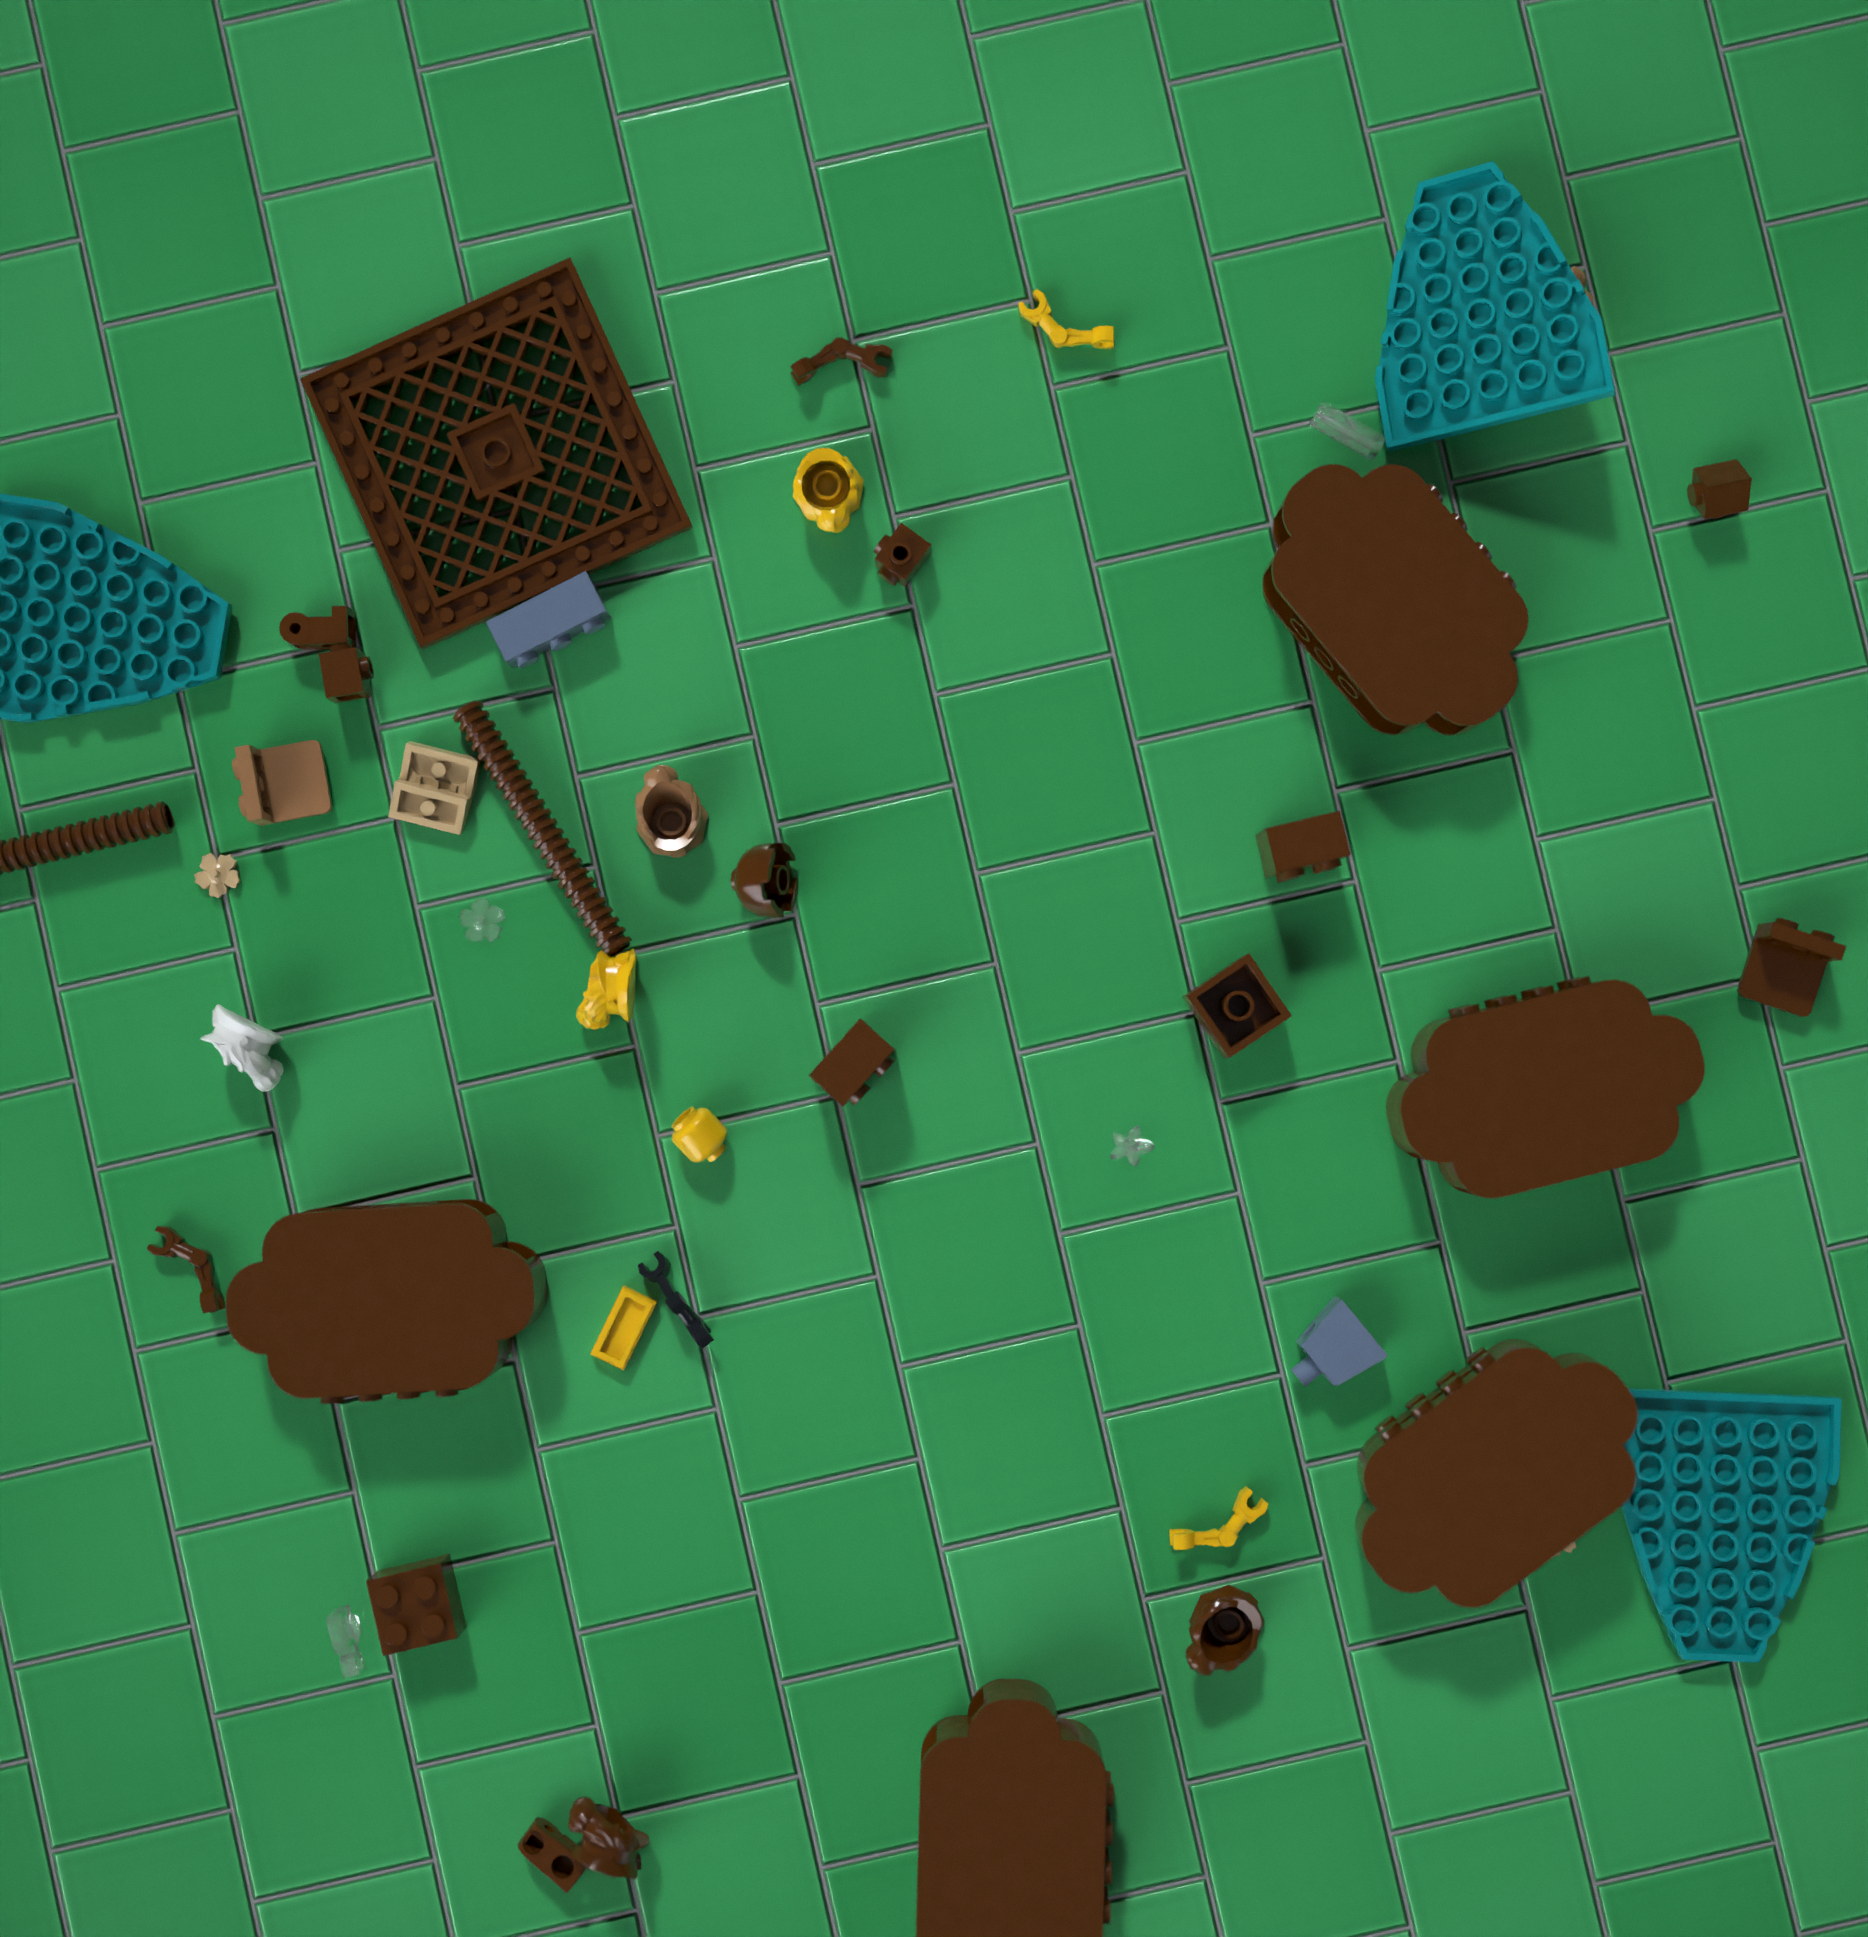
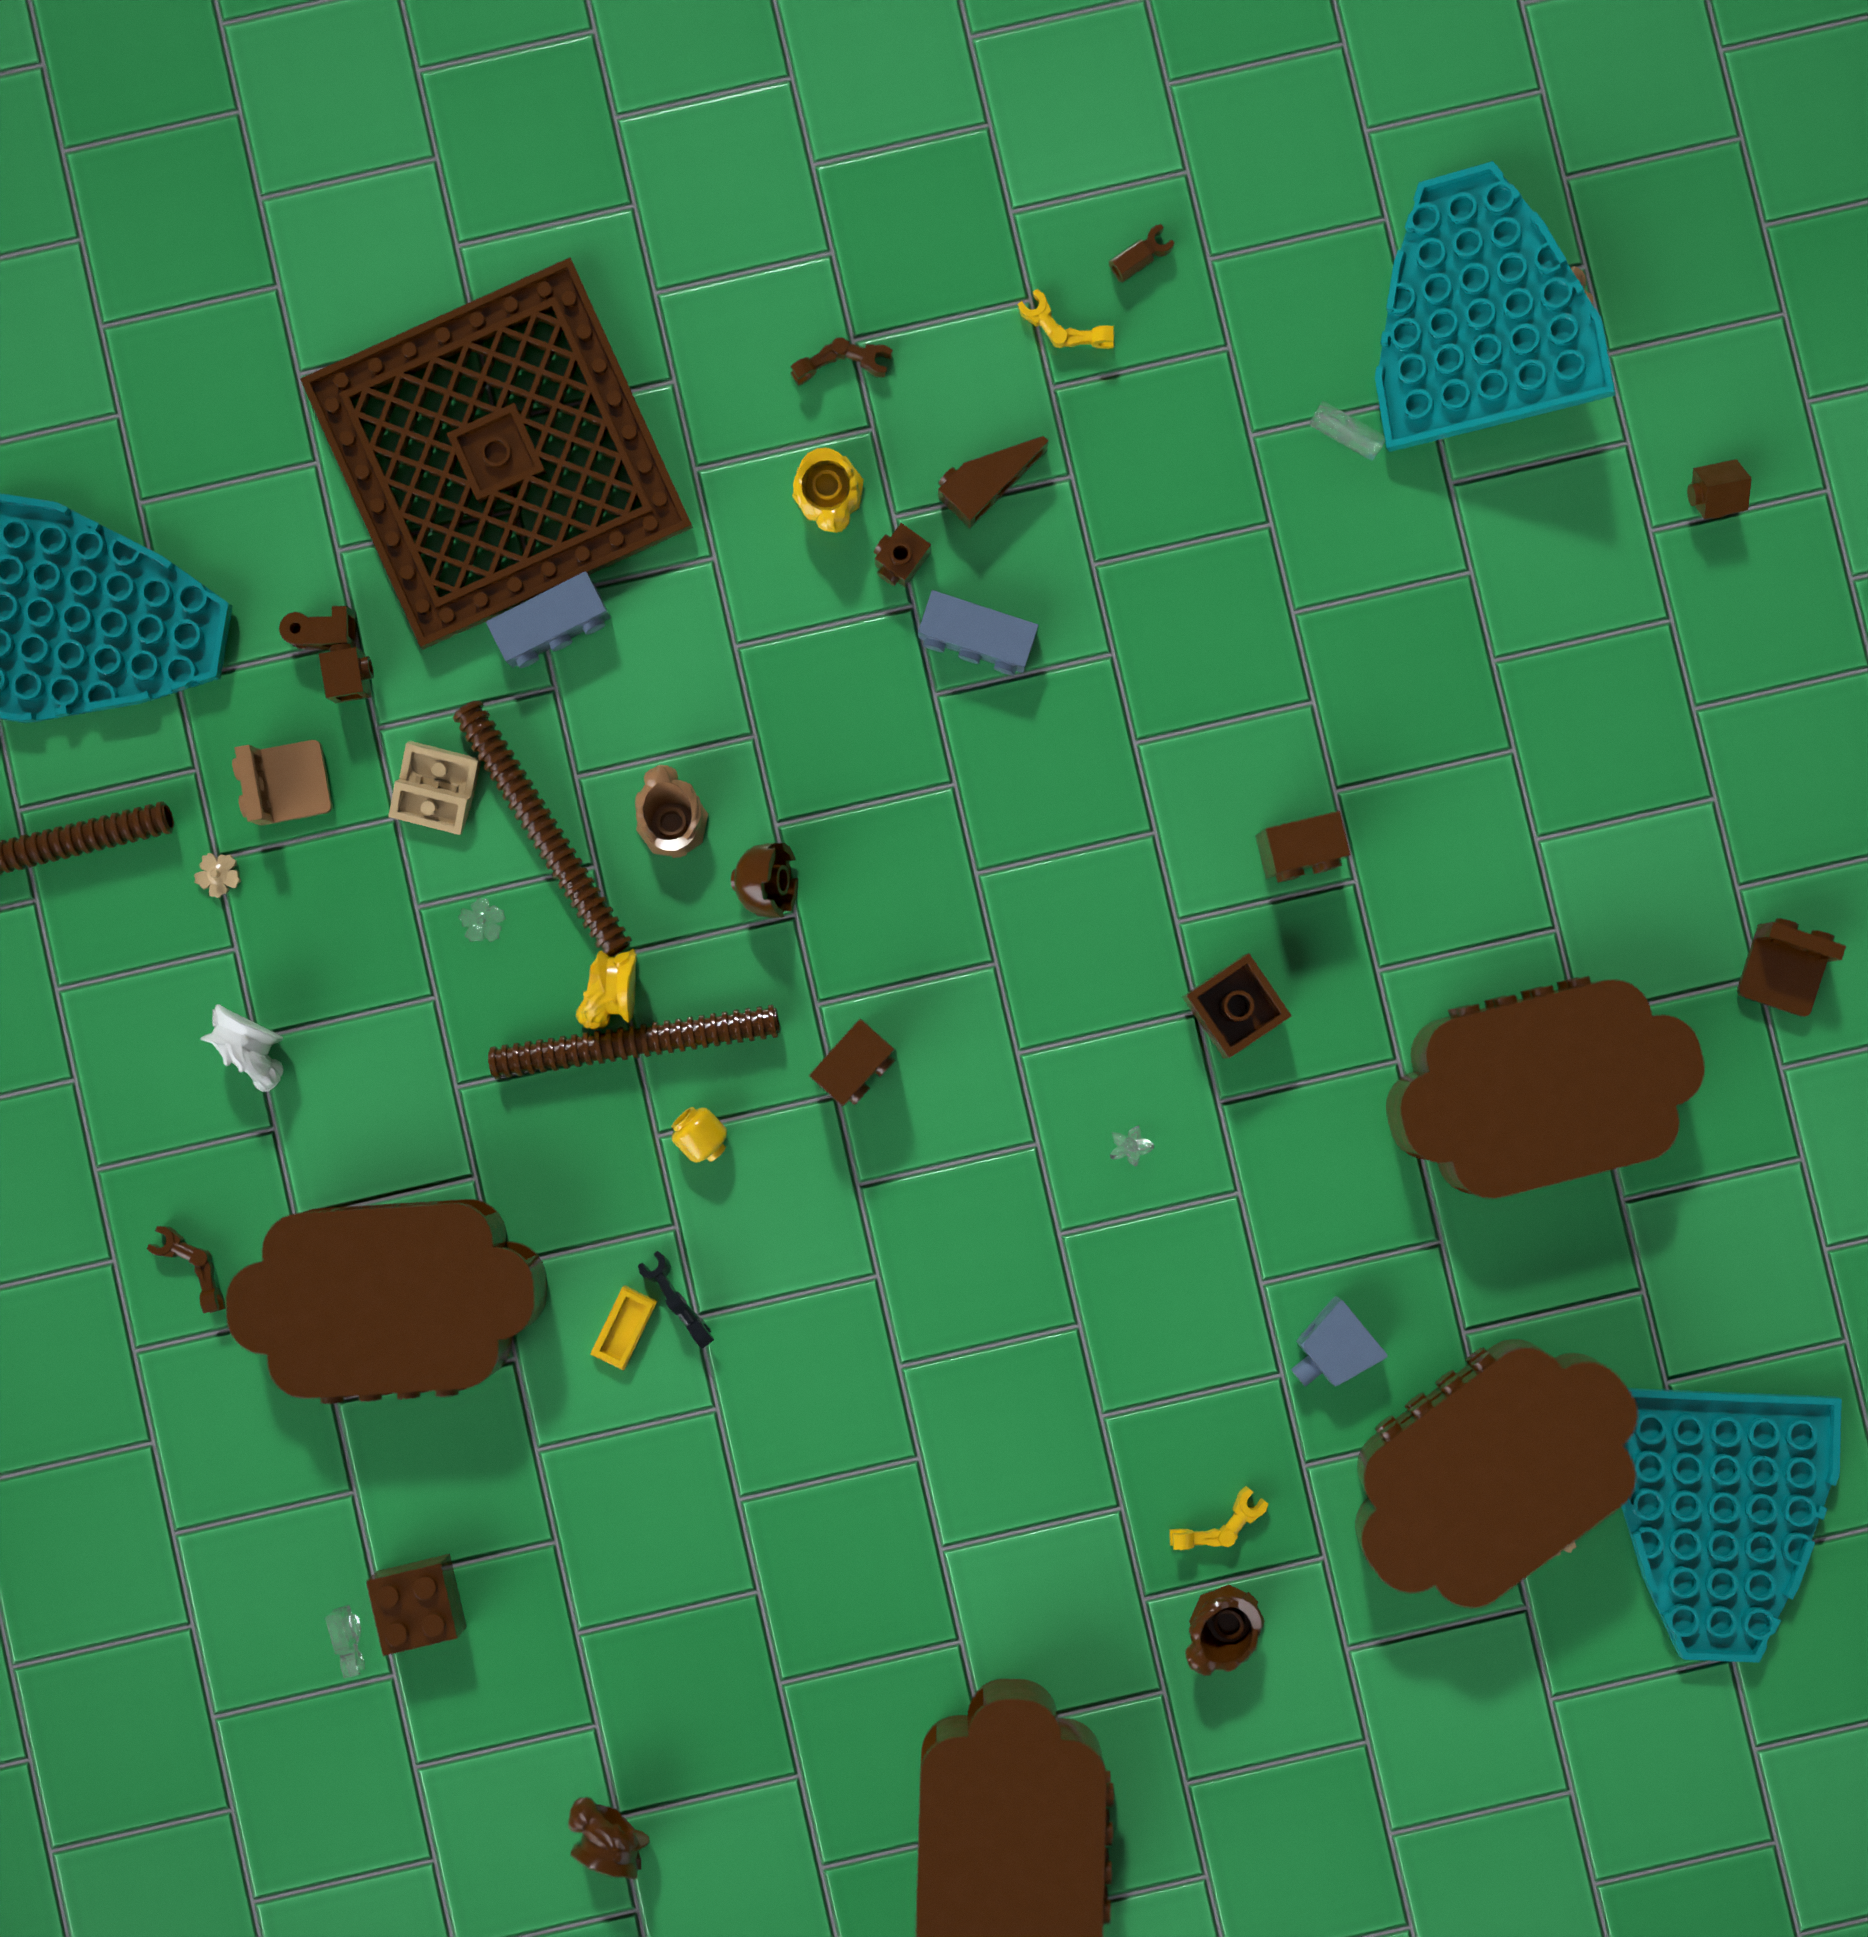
reddish brown leg [517,1817,586,1893] -> none
reddish brown brick [1262,464,1528,736] -> none
none -> reddish brown piece [488,1005,780,1079]
none -> sand blue brick [918,590,1039,675]
none -> reddish brown slope [938,436,1049,528]
none -> reddish brown bar [1109,224,1175,283]

